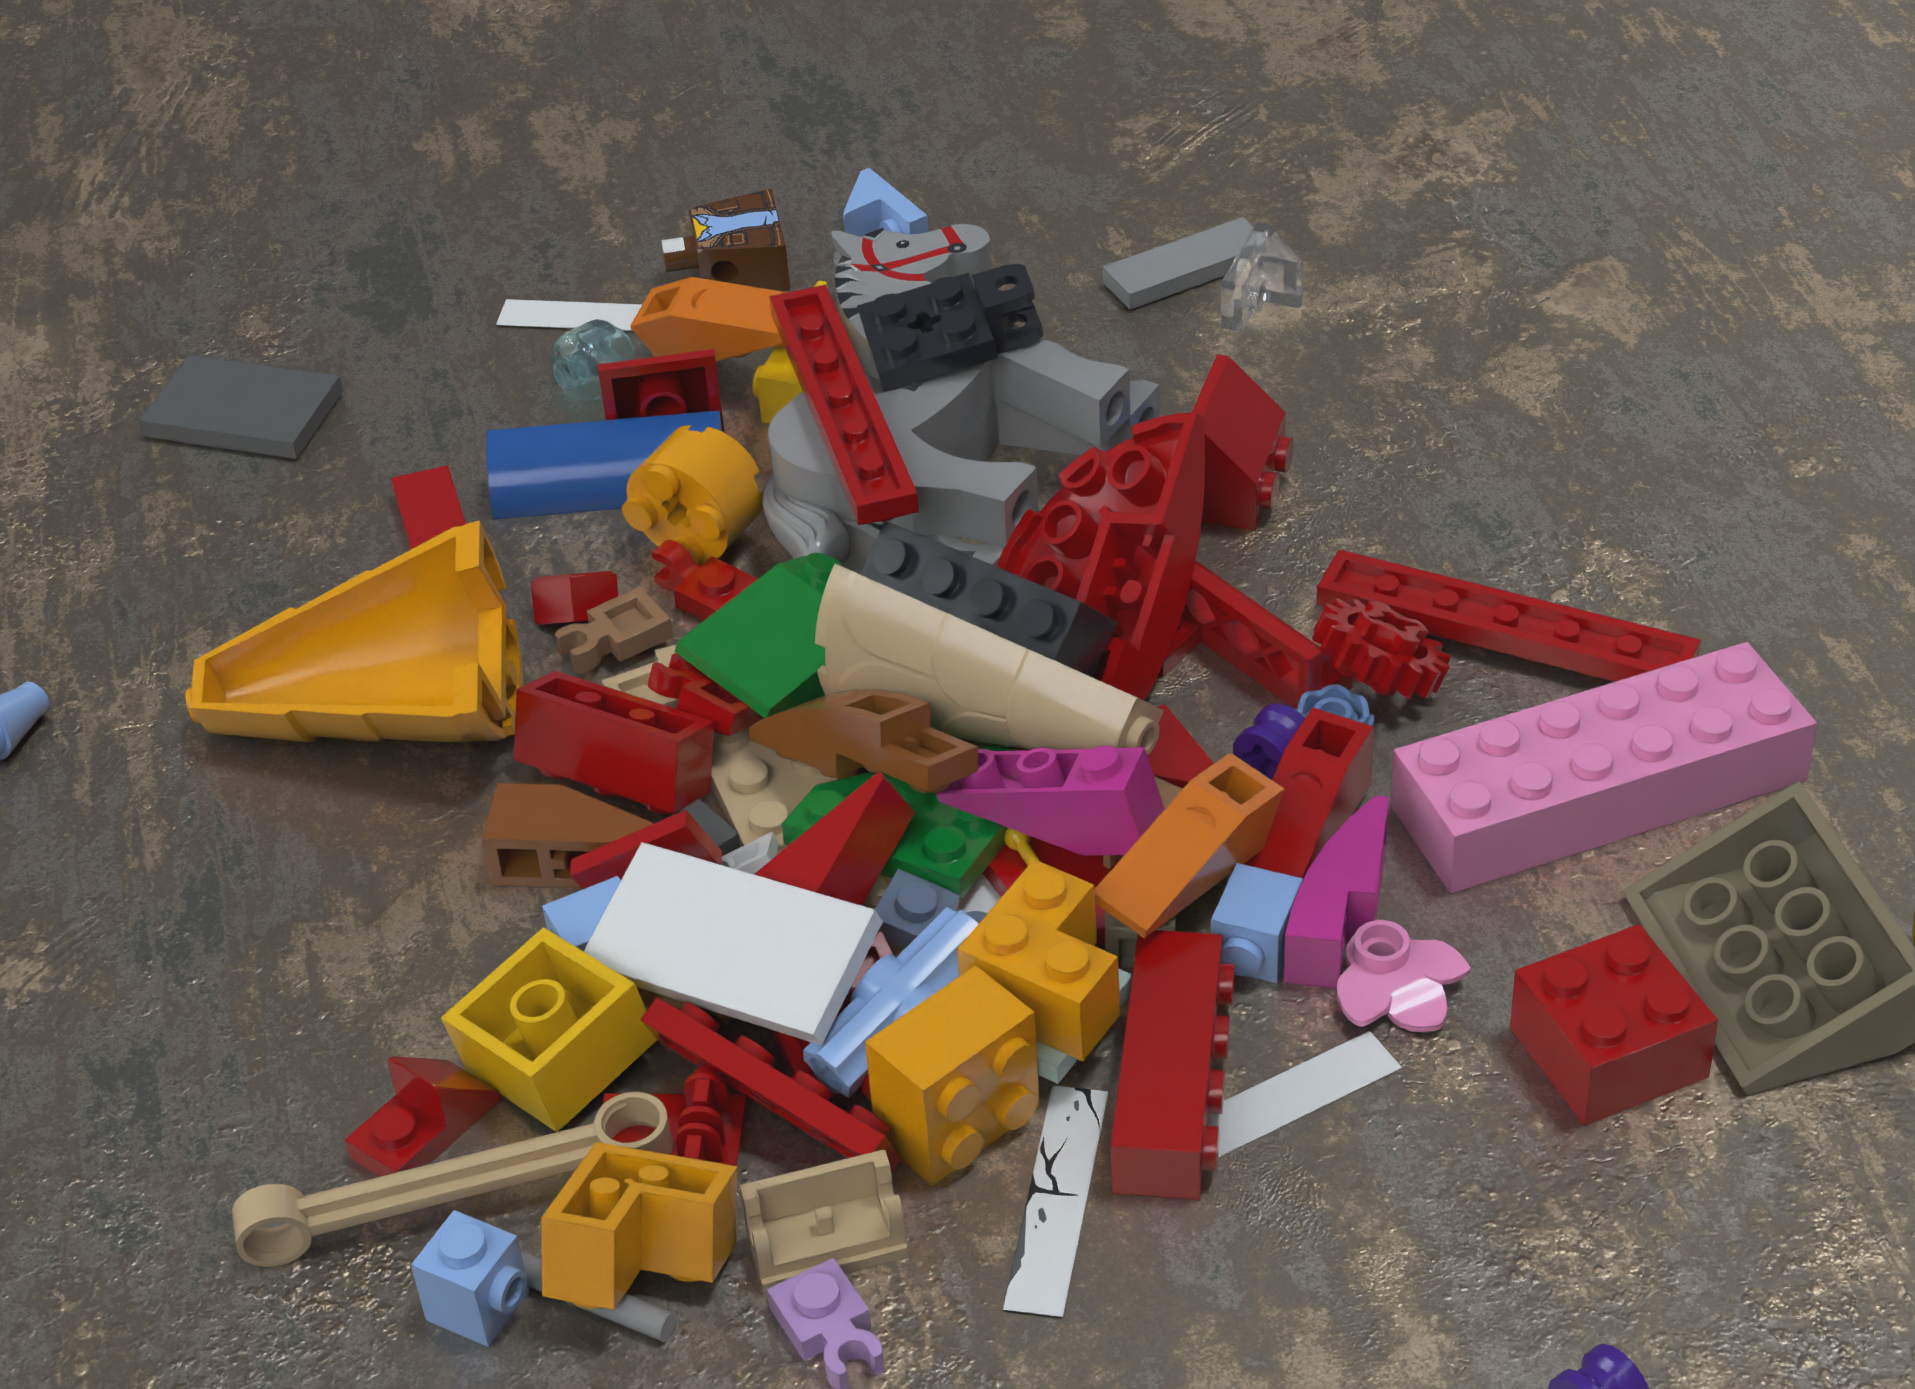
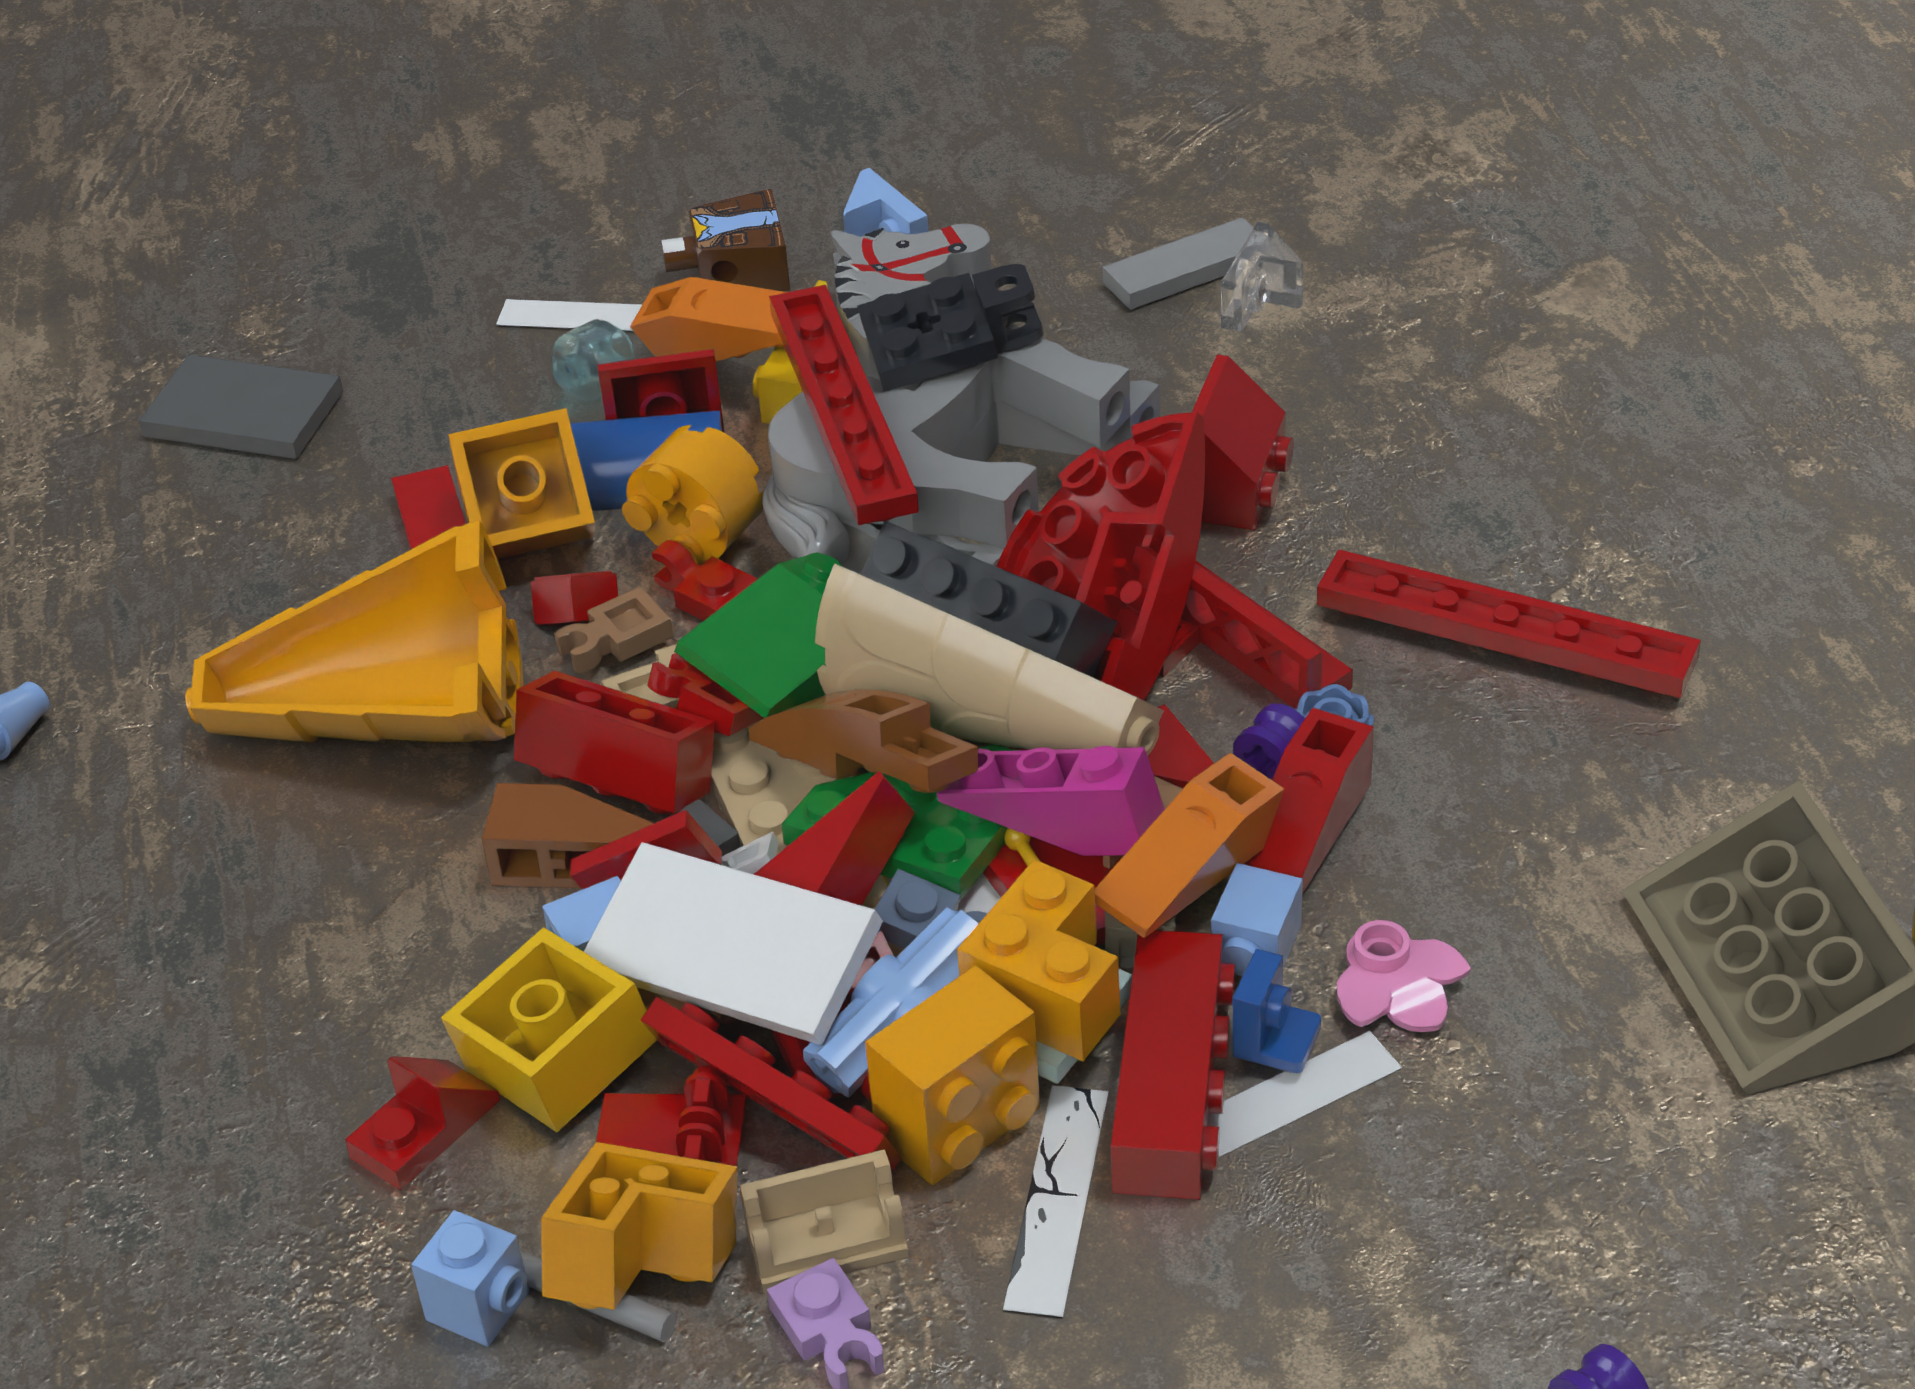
tan piece [232,1092,673,1267] -> none
dark pink slope [1284,796,1389,989] -> none
red gear [1312,599,1451,698] -> none
bright pink brick [1390,642,1817,894] -> none
red brick [1510,924,1718,1126] -> none
none -> light orange brick [448,408,595,559]
none -> blue bracket [1233,949,1321,1073]

